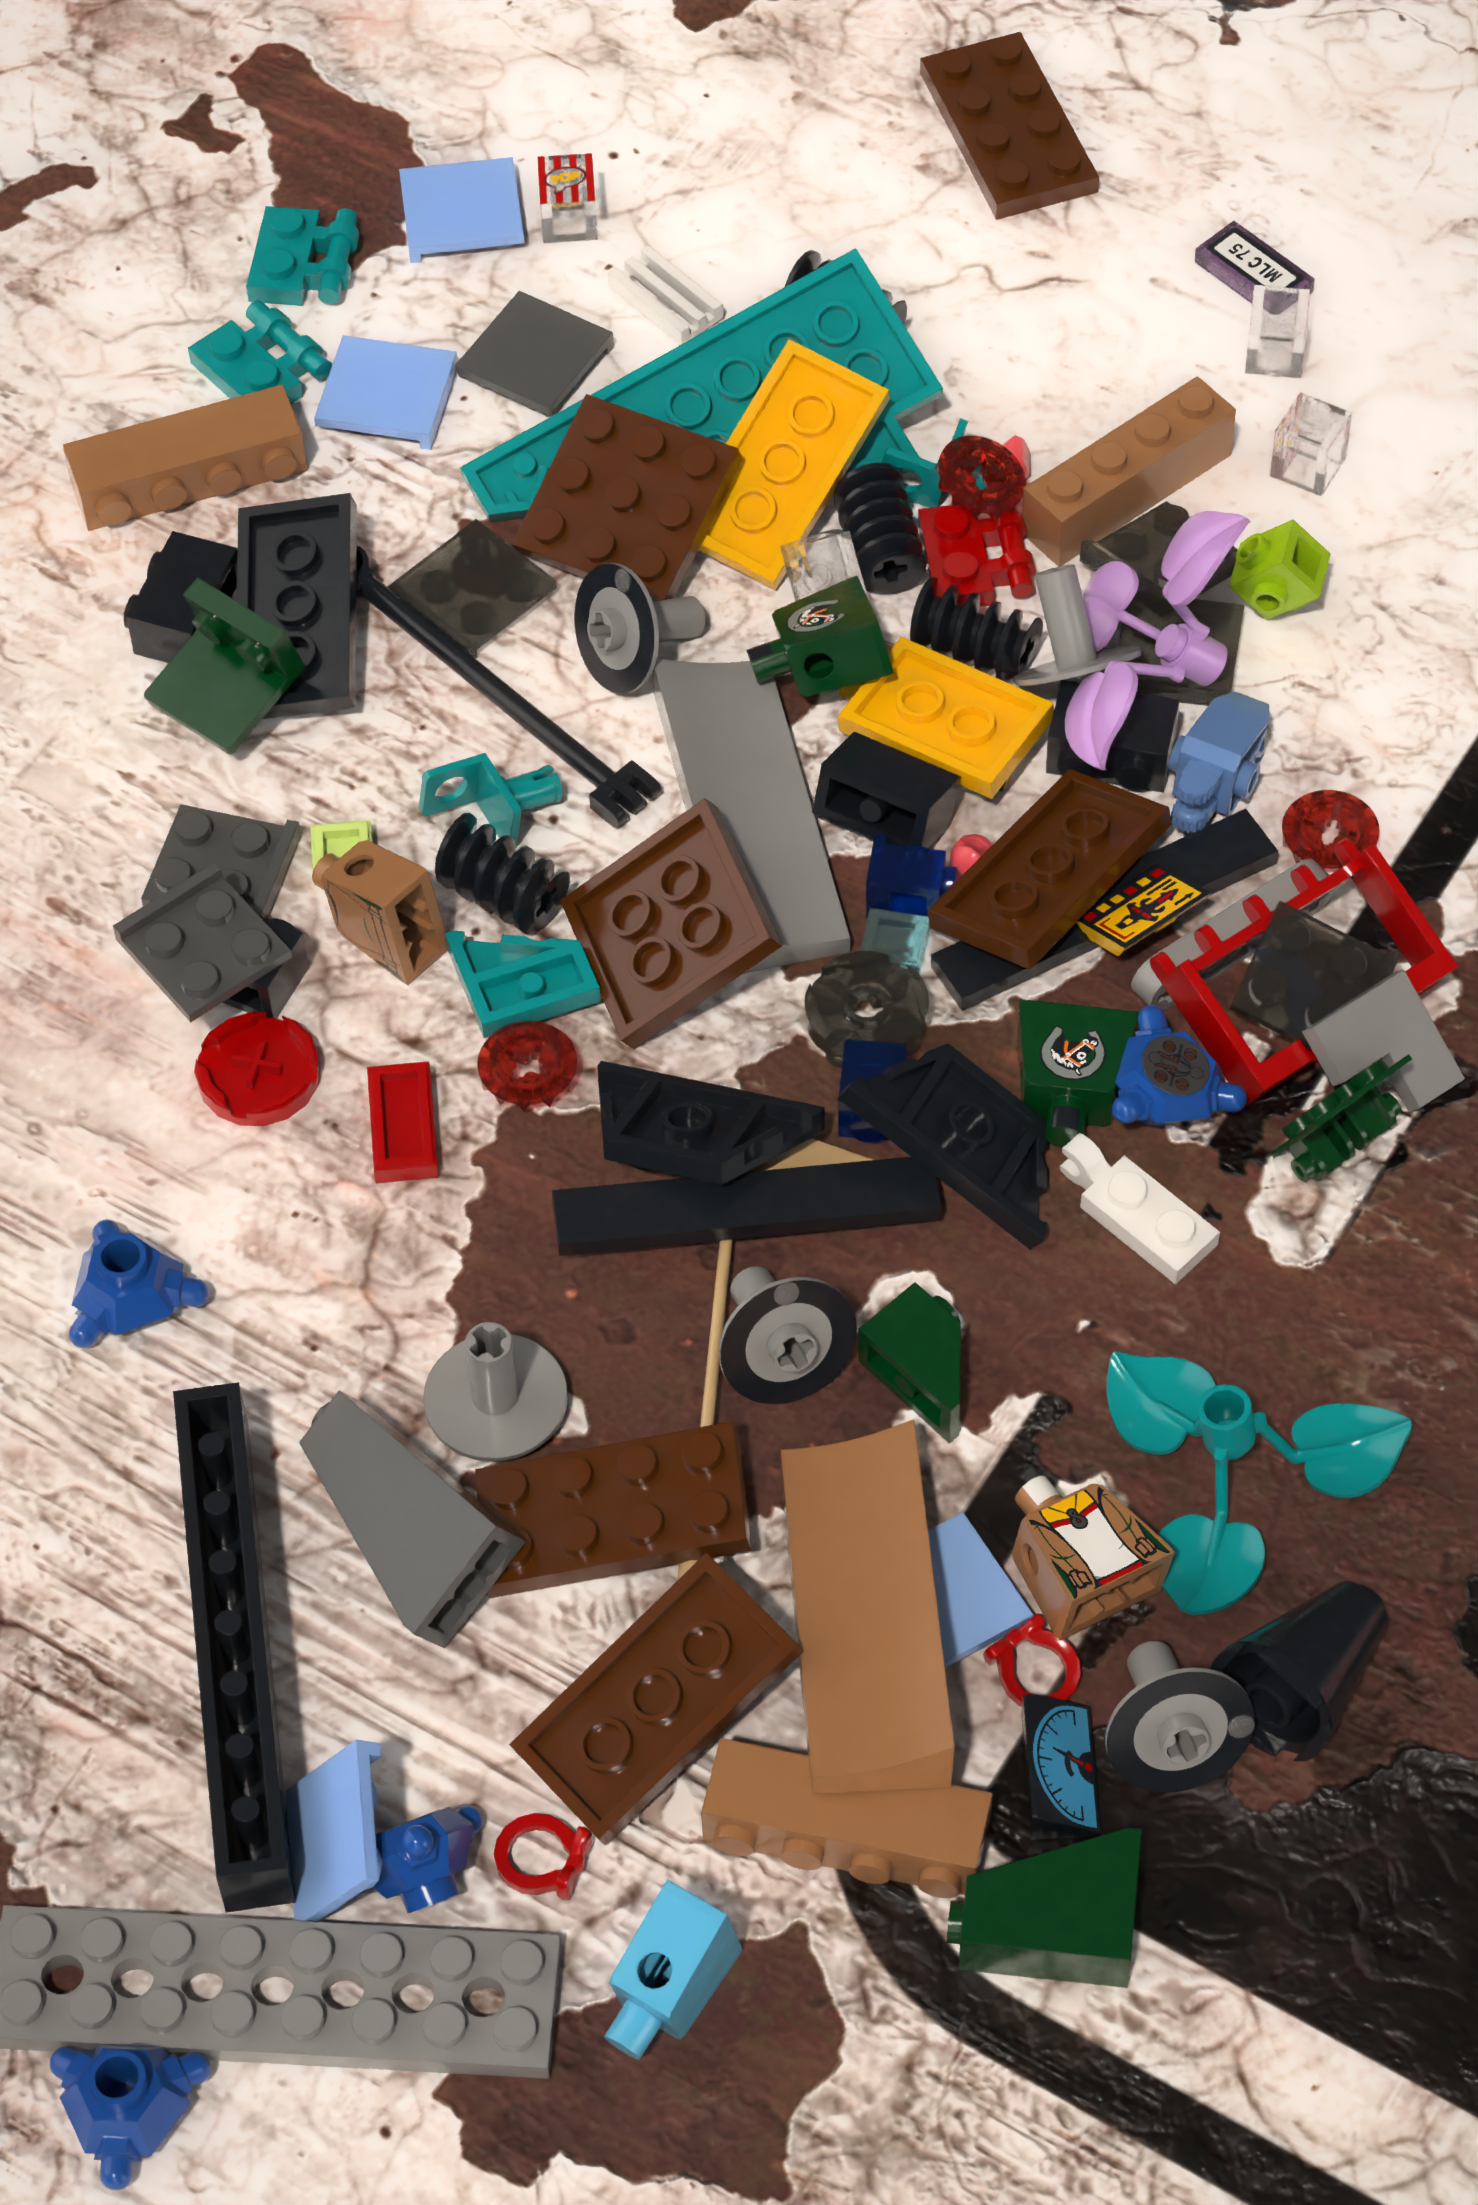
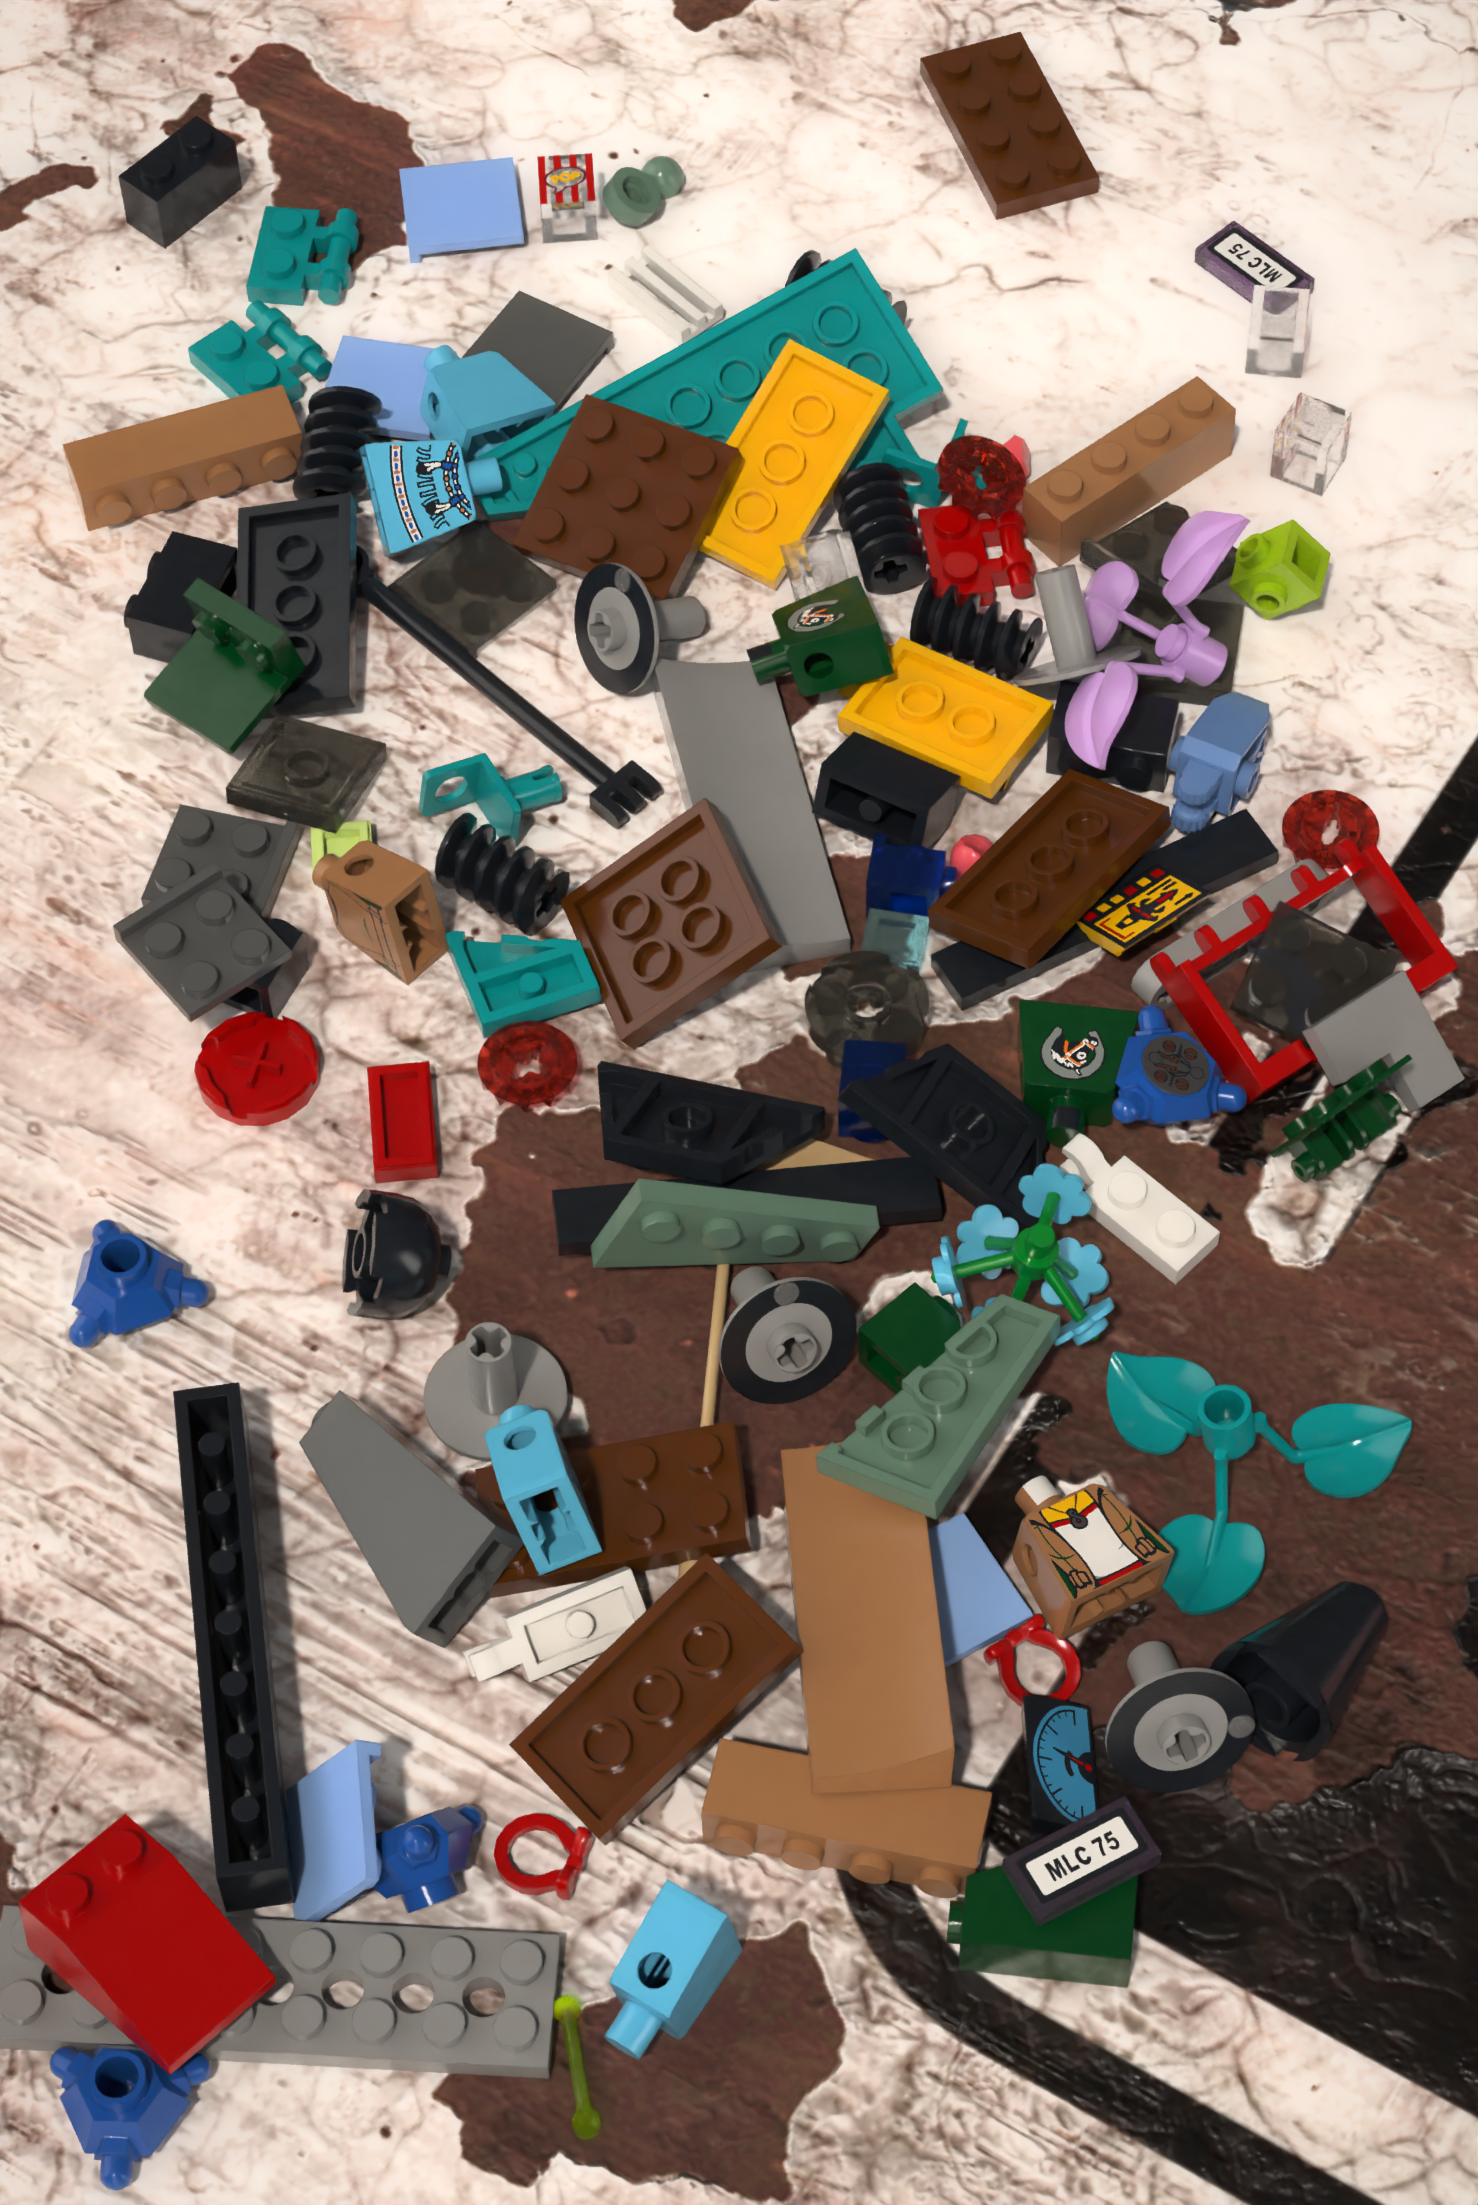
none -> red slope [18,1814,276,2075]
none -> black brick [118,116,242,249]
none -> clear smoke tile [225,714,387,834]
none -> black piece [292,386,382,503]
none -> black cylinder [342,1189,451,1319]
none -> medium azure torso [359,439,502,556]
none -> medium azure torso [420,345,556,463]
none -> white plate [462,1566,647,1682]
none -> medium azure torso [484,1405,602,1576]
none -> clear neon green hinge [554,1995,601,2140]
none -> sand green wing [591,1178,880,1268]
none -> sand green plate [602,156,684,226]
none -> sand green wing [816,1294,1061,1520]
none -> medium azure plant [931,1163,1115,1346]
none -> tile [1002,1796,1161,1927]

